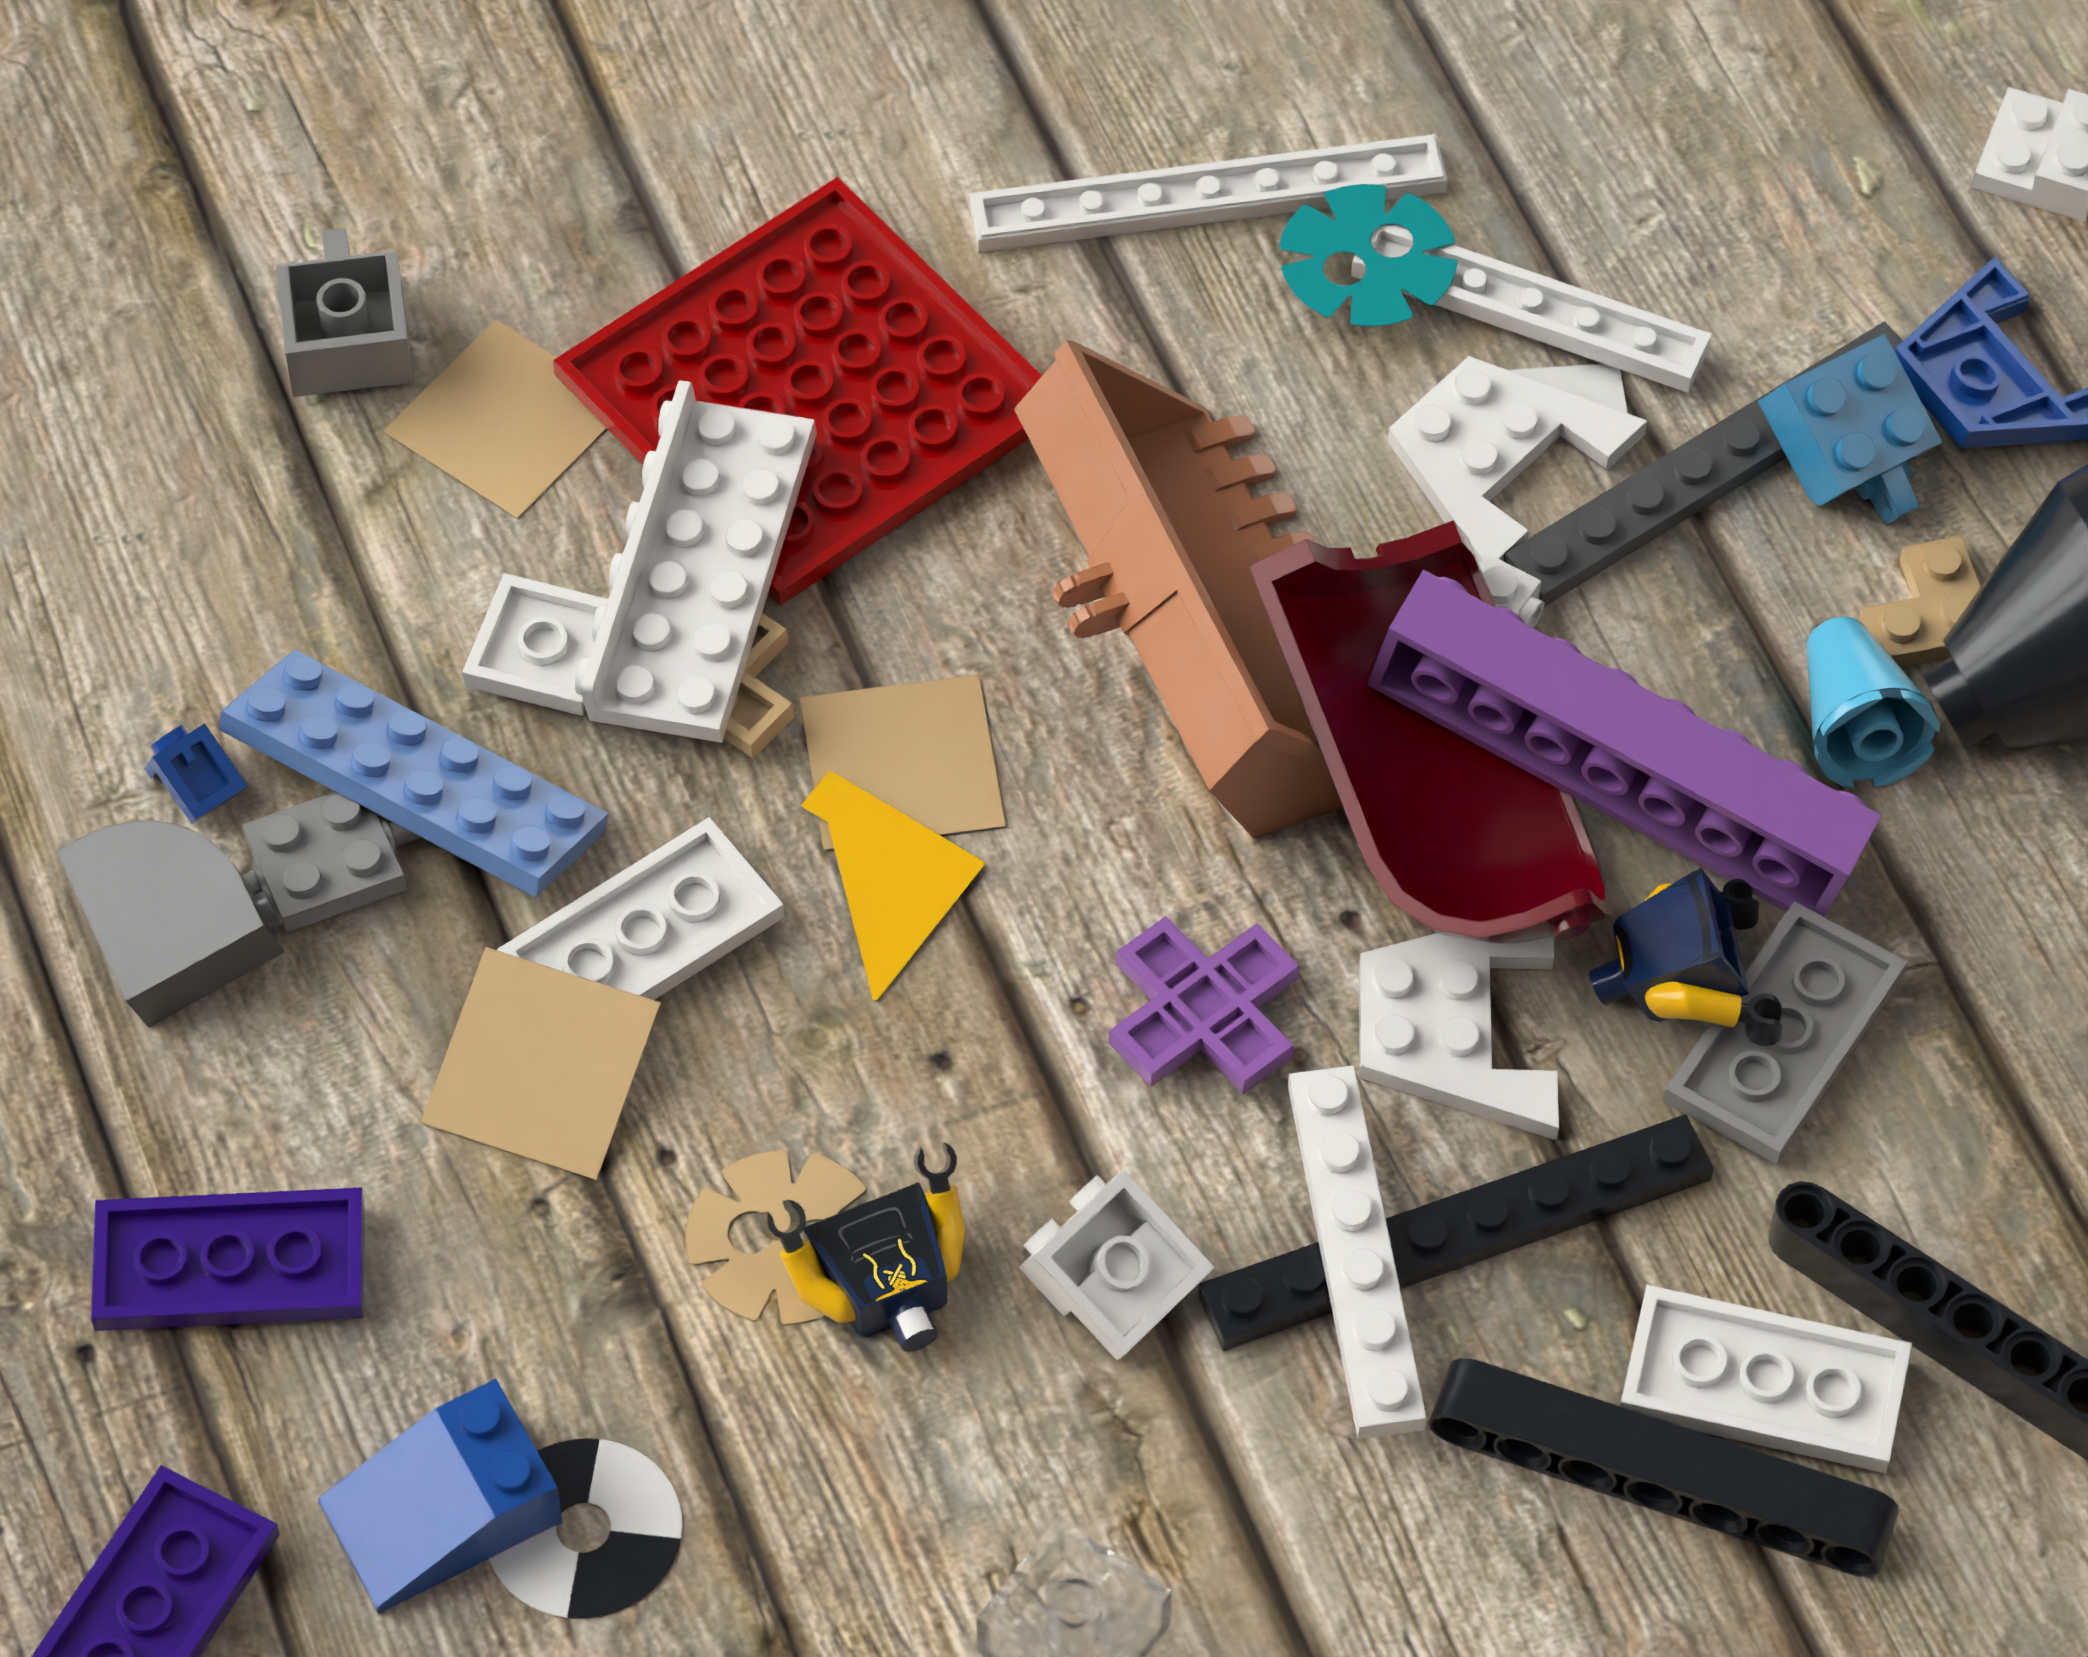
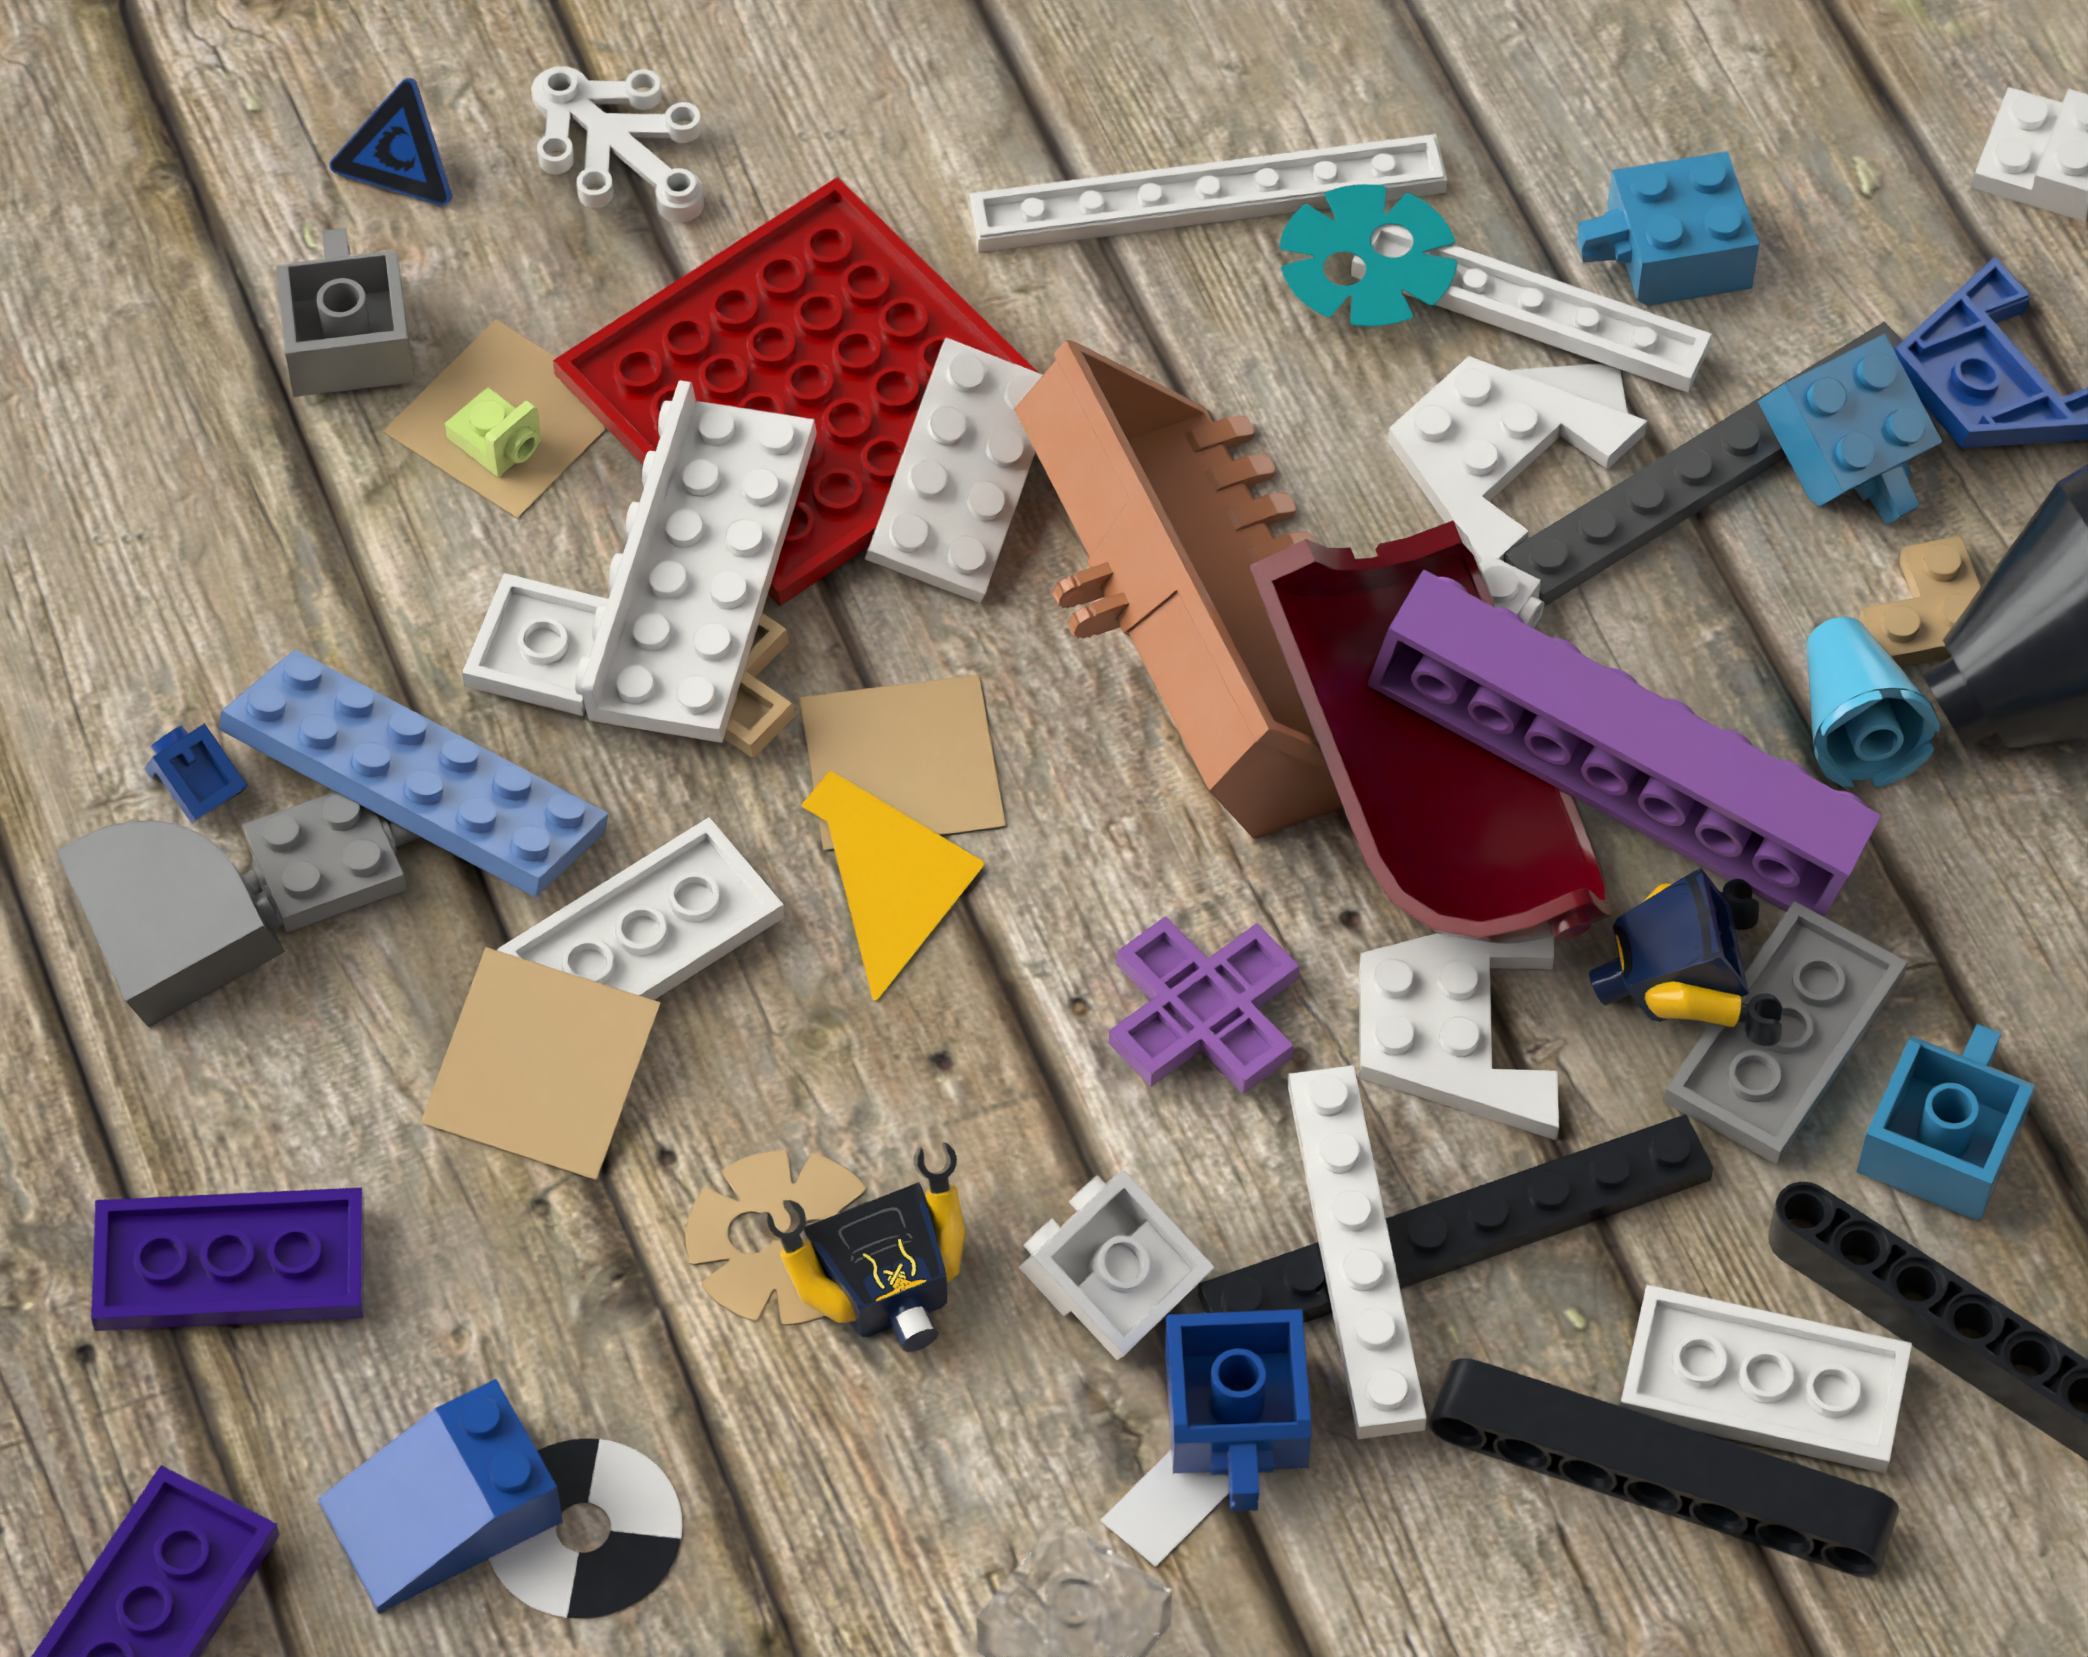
none -> black piece [330,78,452,205]
none -> yellowish green bracket [445,387,541,478]
none -> white plant [531,66,704,223]
none -> white plate [865,338,1043,603]
none -> white sticker [1100,1450,1229,1567]
none -> blue hinge [1165,1309,1311,1512]
none -> dark azure hinge [1576,151,1760,306]
none -> dark azure hinge [1856,1024,2036,1222]

